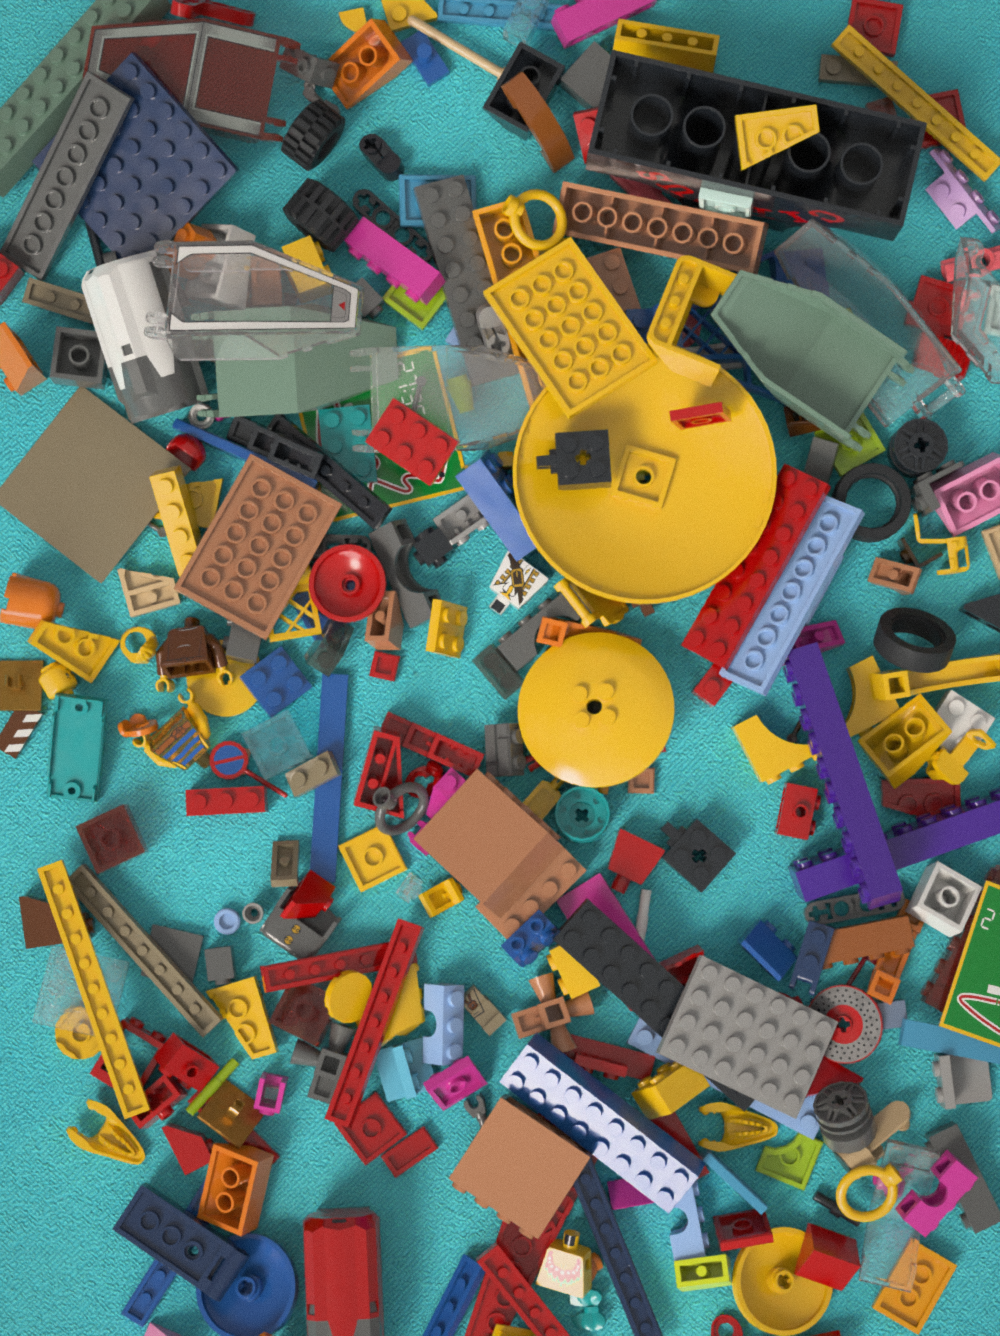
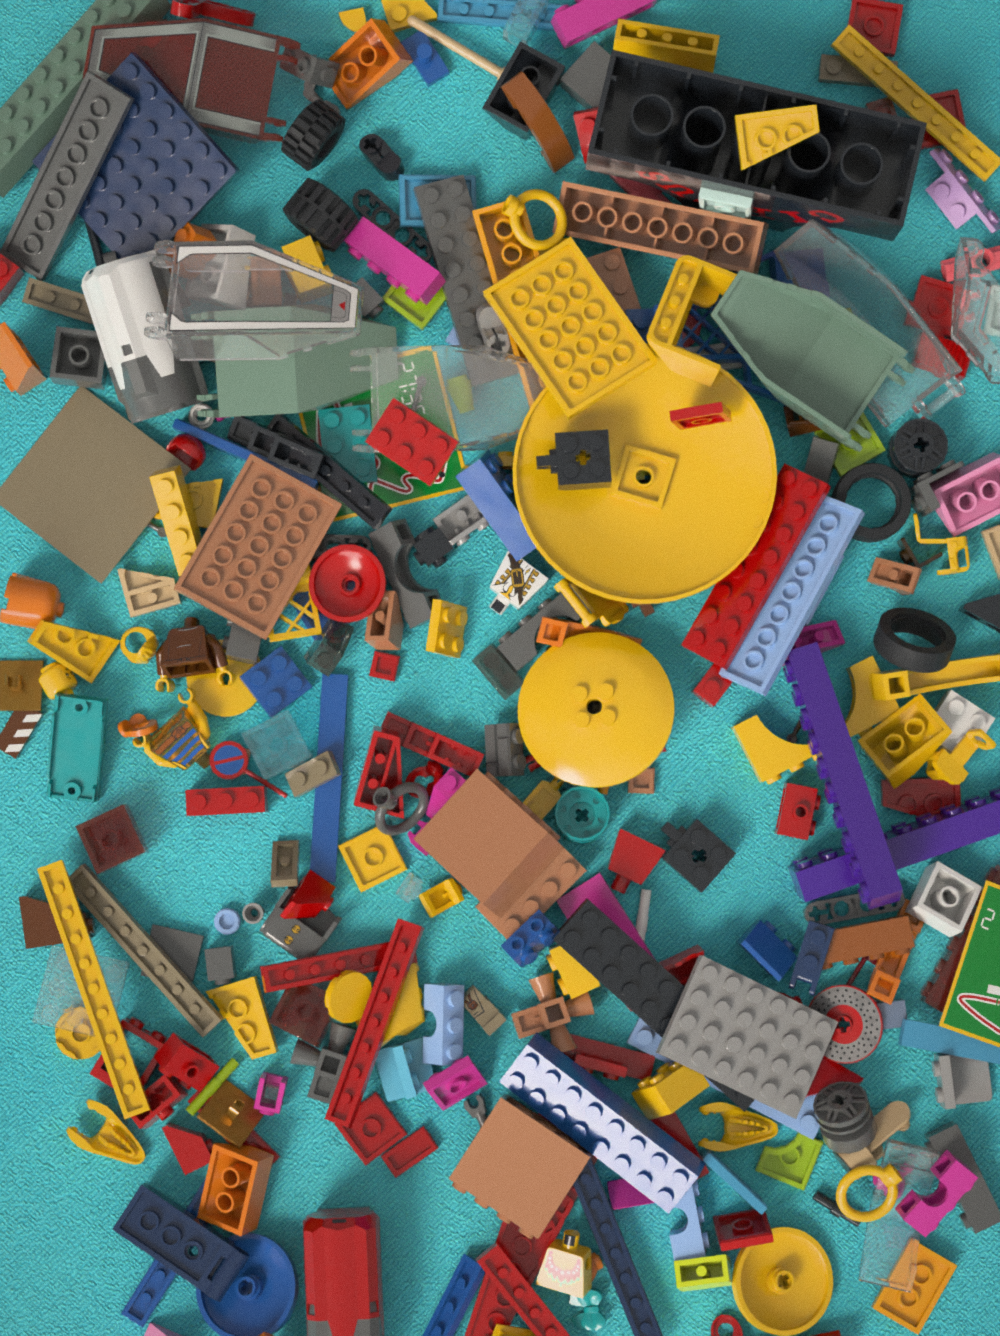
red slope [794,1223,861,1291] -> none

